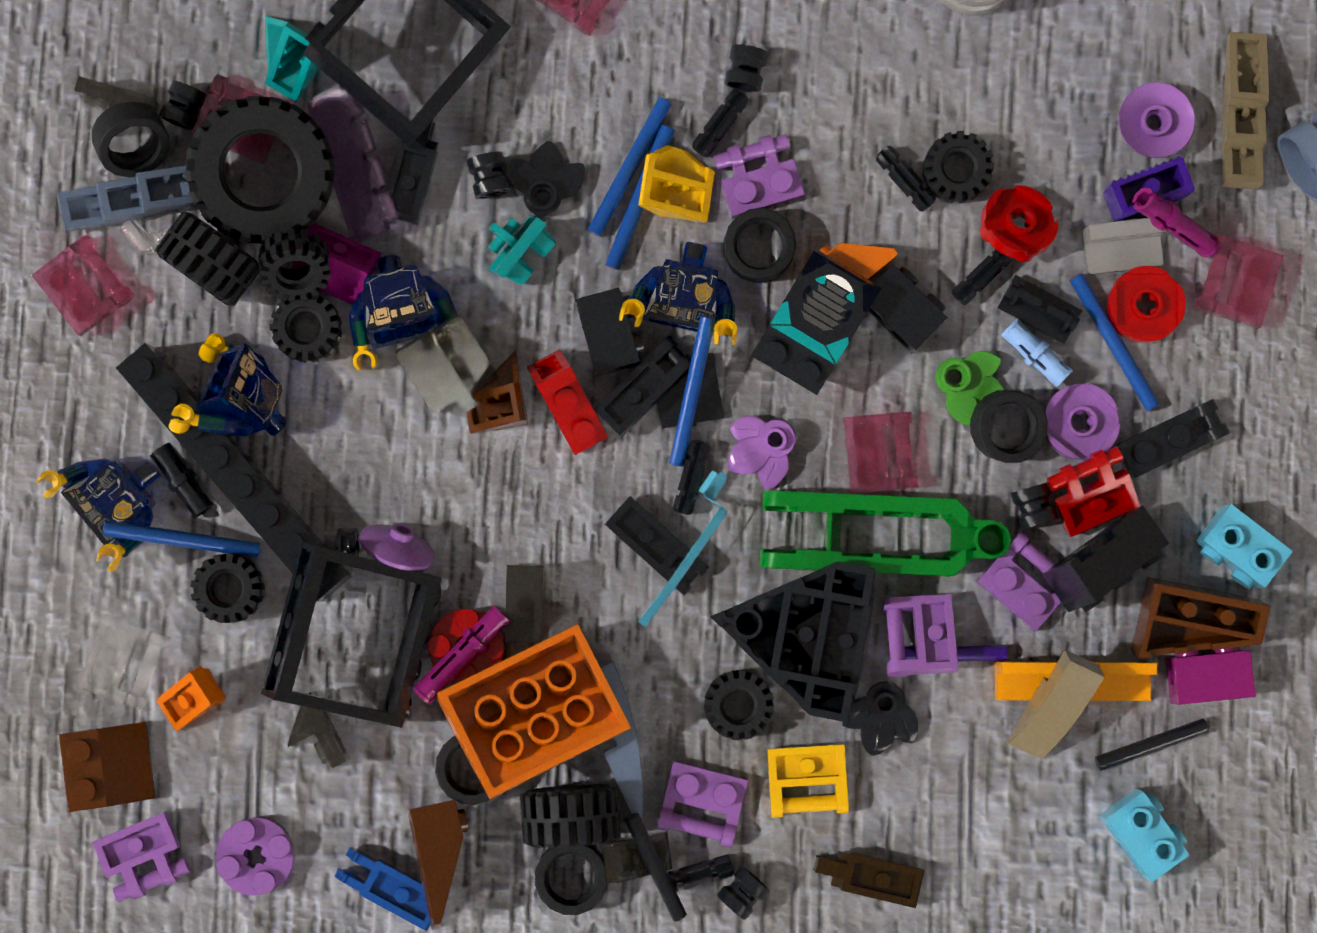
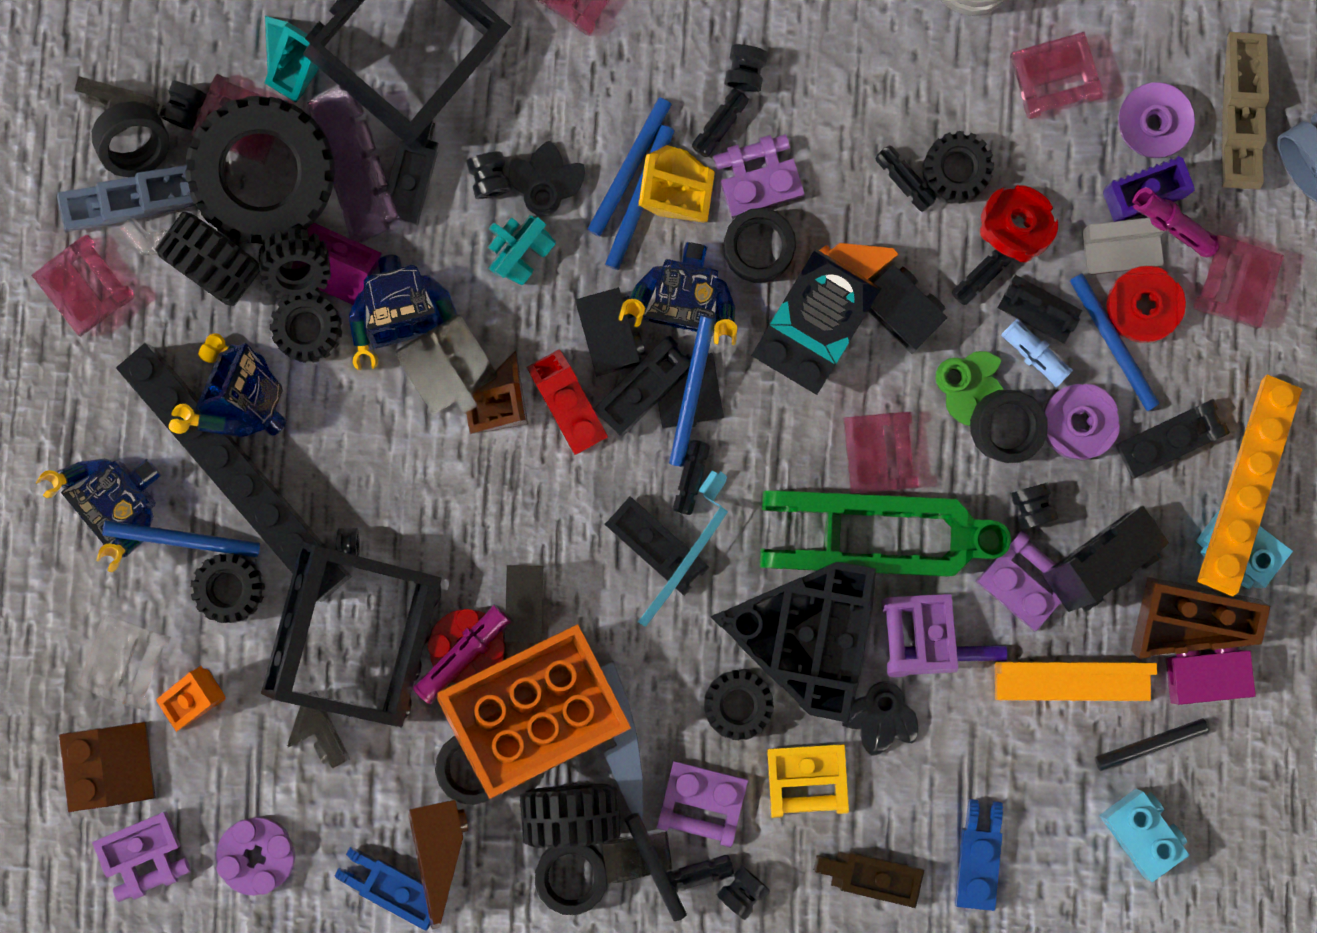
black pin [150,442,214,519] -> none
medium lavender dish [359,523,434,571] -> none
medium lavender plate [728,416,796,490] -> none
dark tan slope [1007,650,1105,759] -> none
red plate [1047,447,1140,537] -> none
none -> blue hinge [955,799,1003,911]
none -> clear pink plate [1010,31,1103,119]
none -> light orange plate [1197,374,1302,596]

